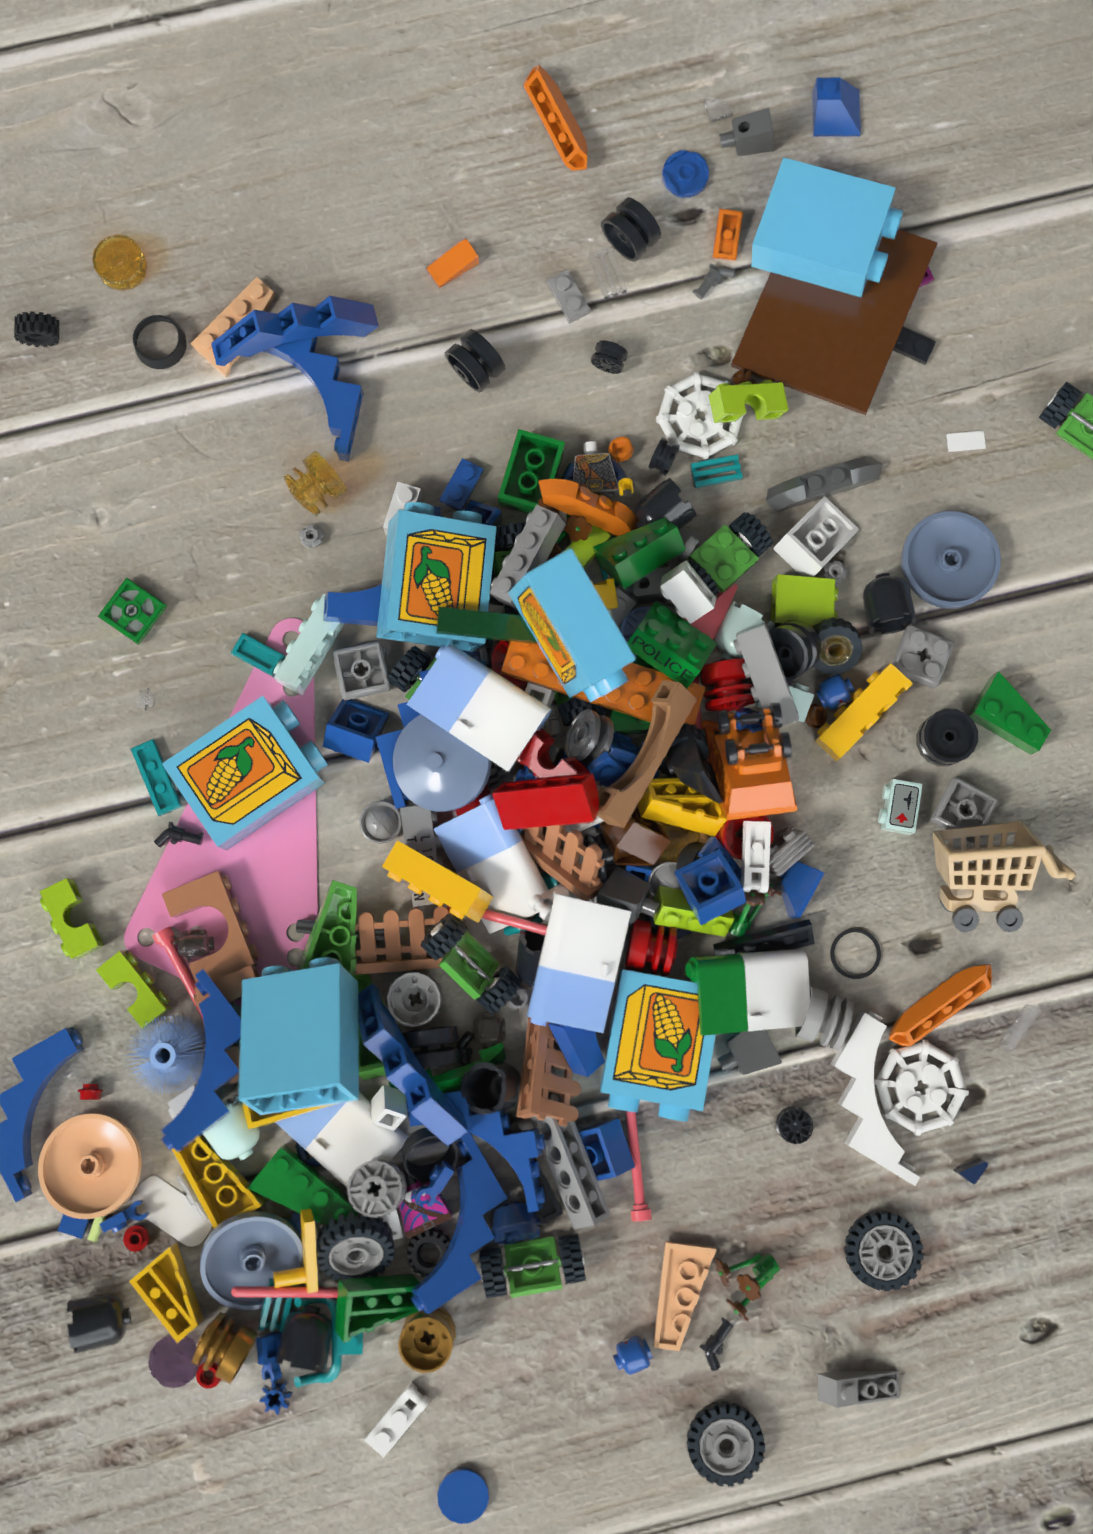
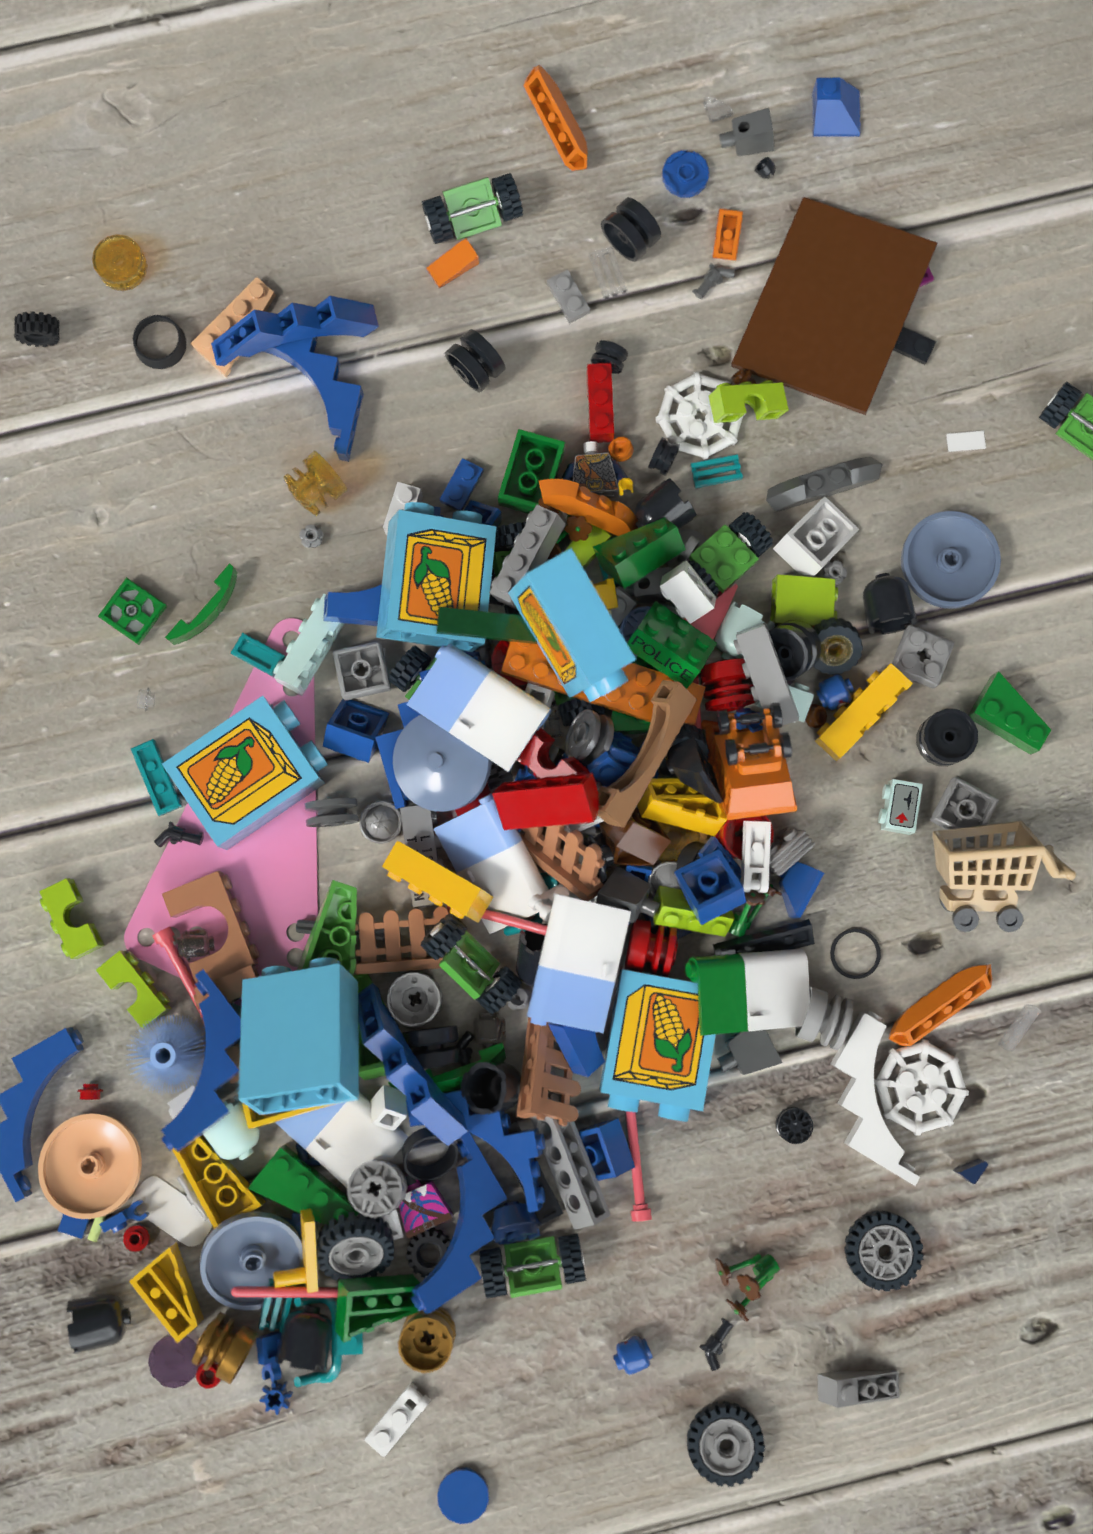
blue plate [415,1160,454,1207] -> none
light nougat wing [653,1241,717,1351] -> none
medium azure brick [751,157,903,297] -> none
none -> green slope [165,563,238,645]
none -> dark grey wheel [305,798,359,827]
none -> plate [422,173,523,244]
none -> red arch [586,363,614,443]
none -> black hinge [755,157,776,179]

